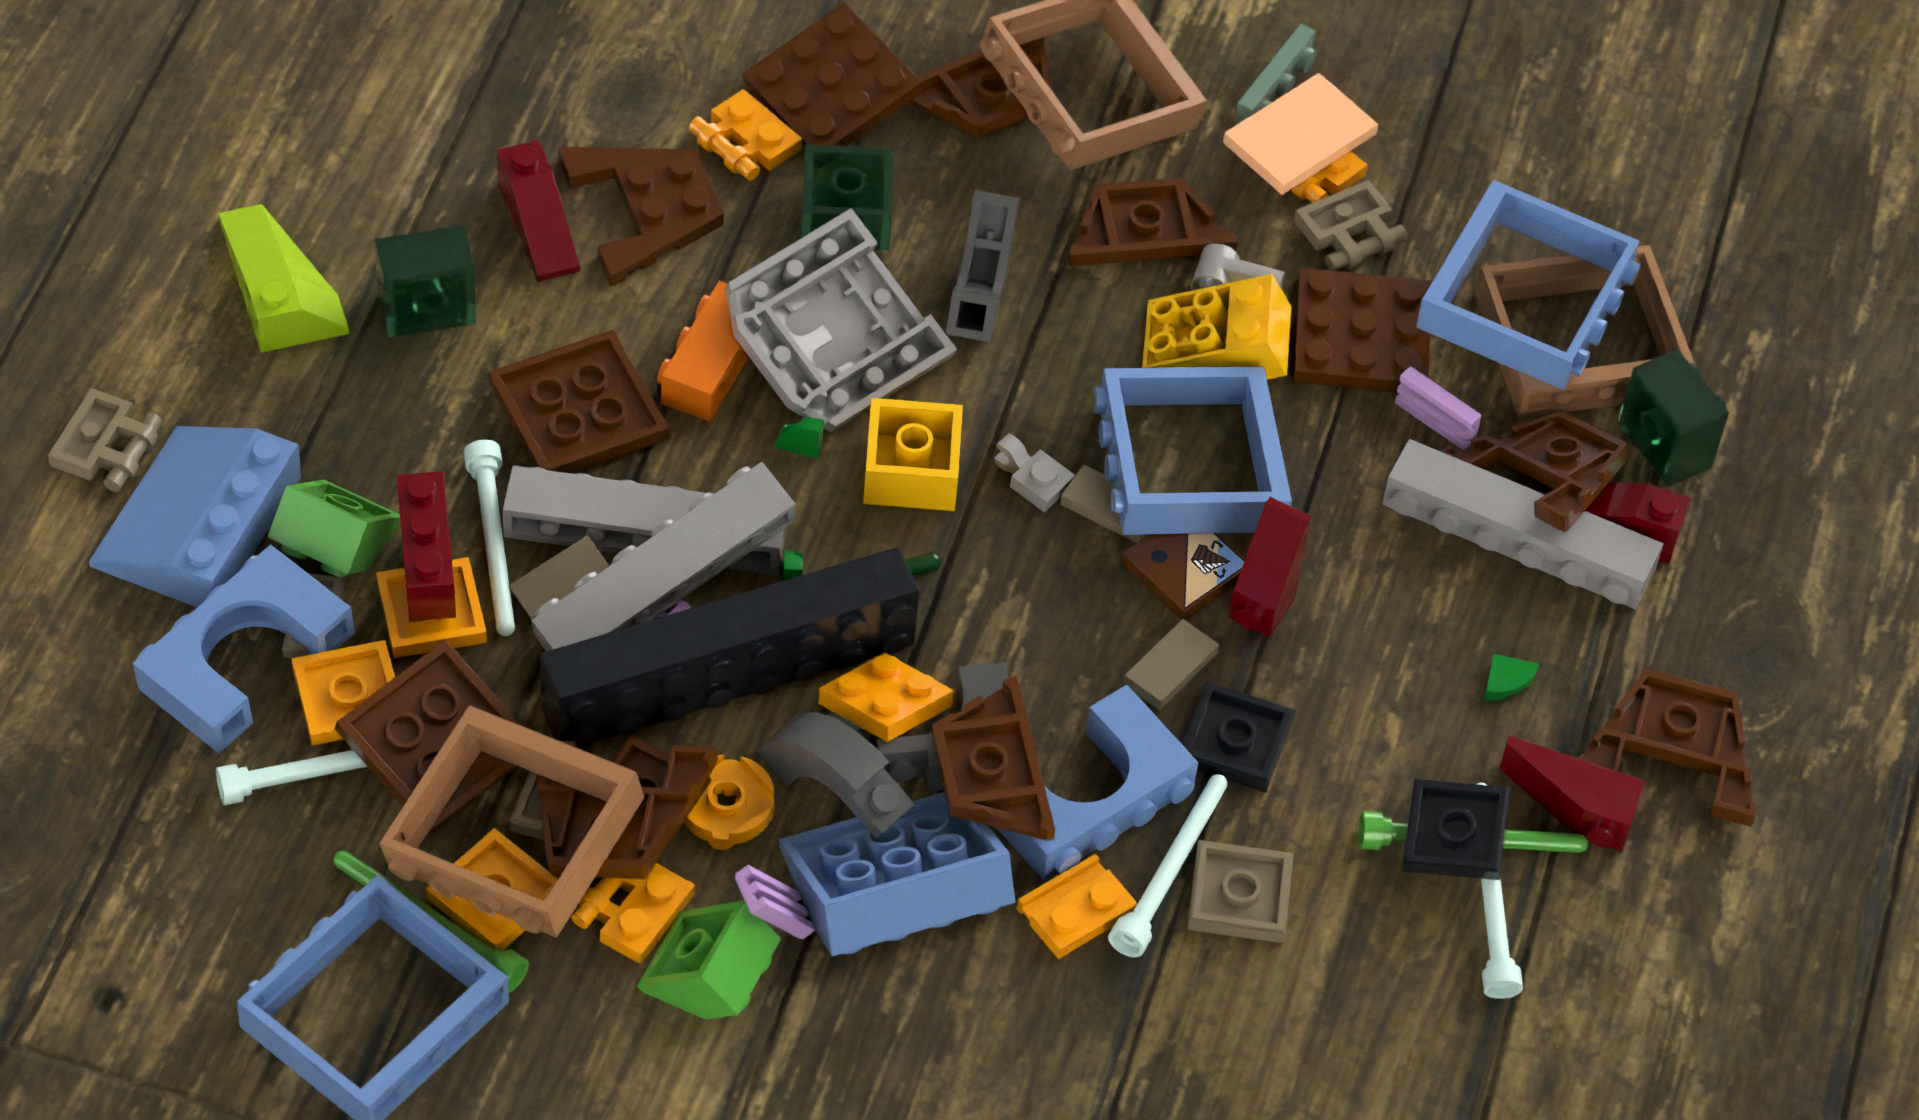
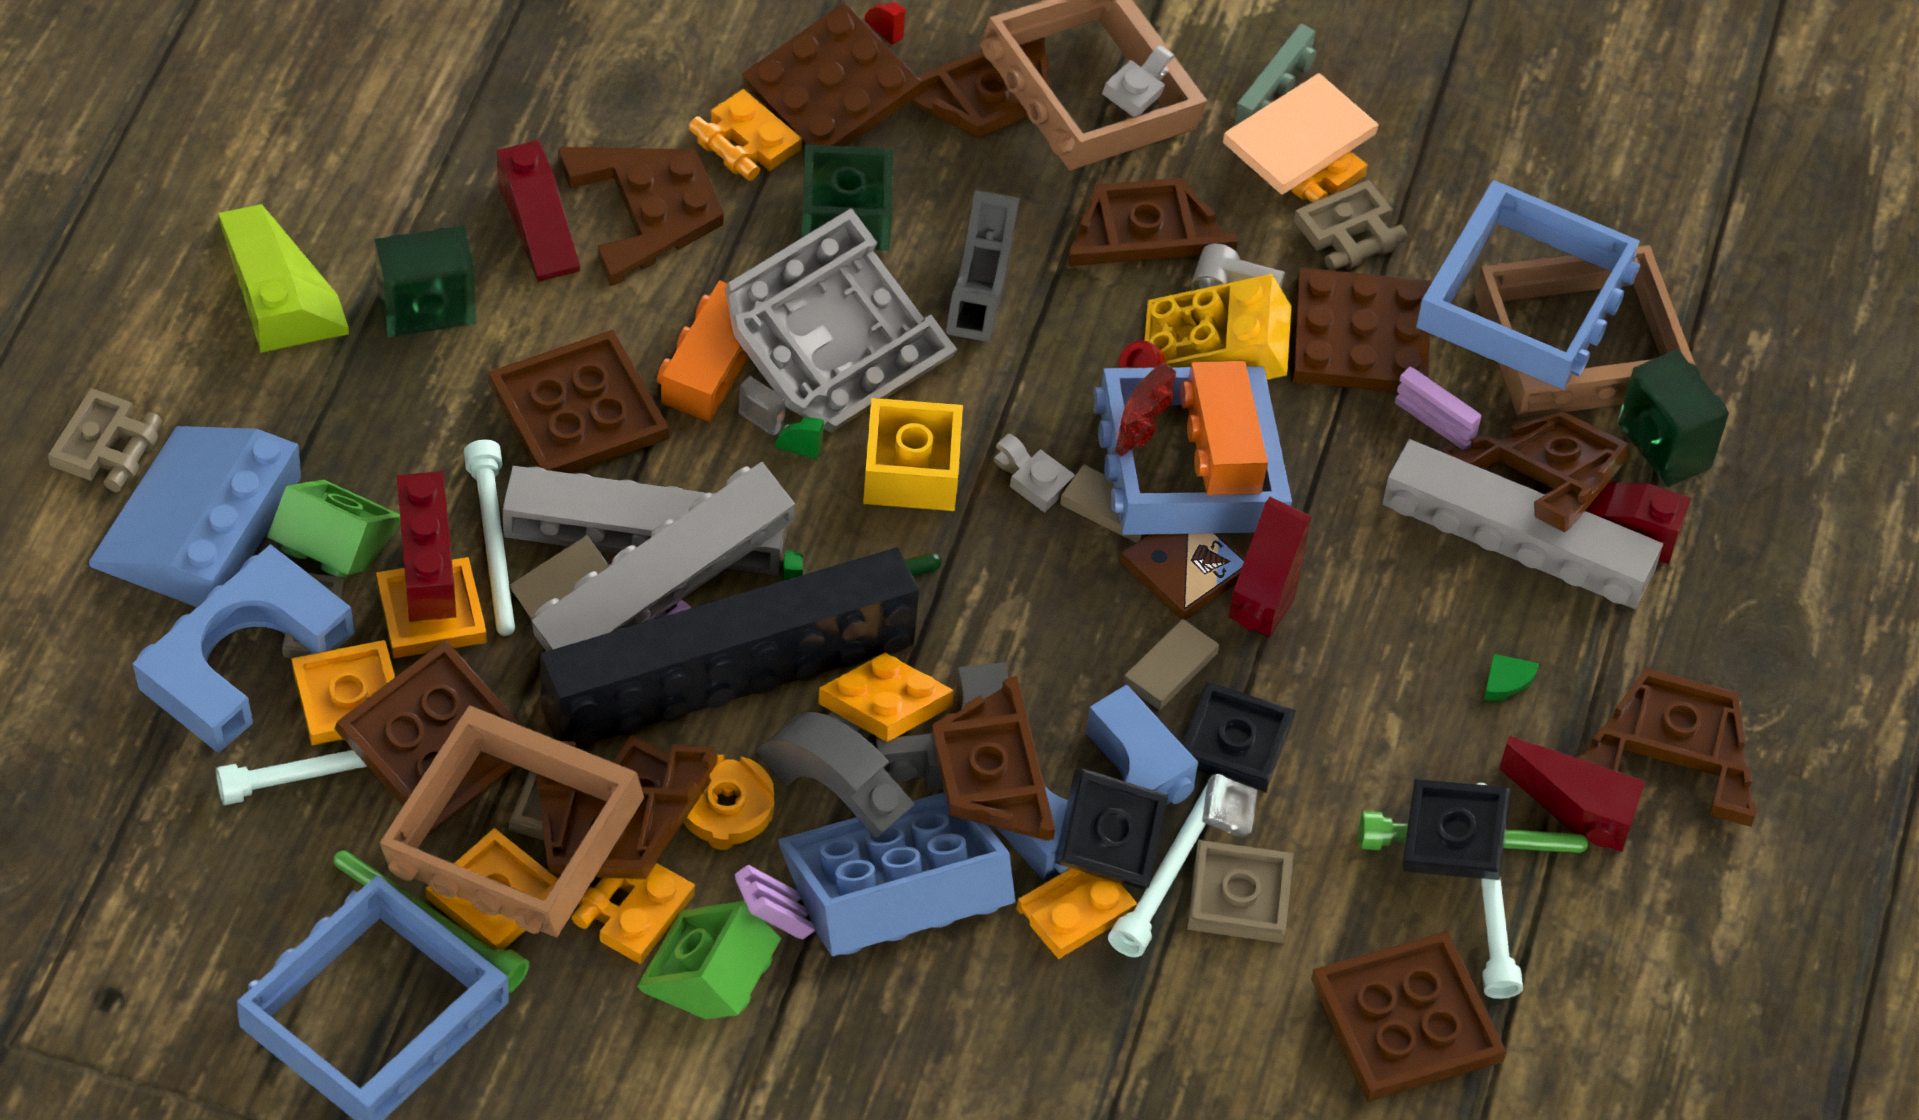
none -> clear tile [739,376,786,436]
none -> red tile [864,2,906,45]
none -> black tile [1055,768,1168,889]
none -> light grey plate [1102,45,1174,117]
none -> clear red slope [1115,362,1176,457]
none -> red tile [1119,340,1166,368]
none -> orange brick [1180,361,1268,495]
none -> clear tile [1202,774,1258,838]
none -> reddish brown plate [1311,931,1506,1102]

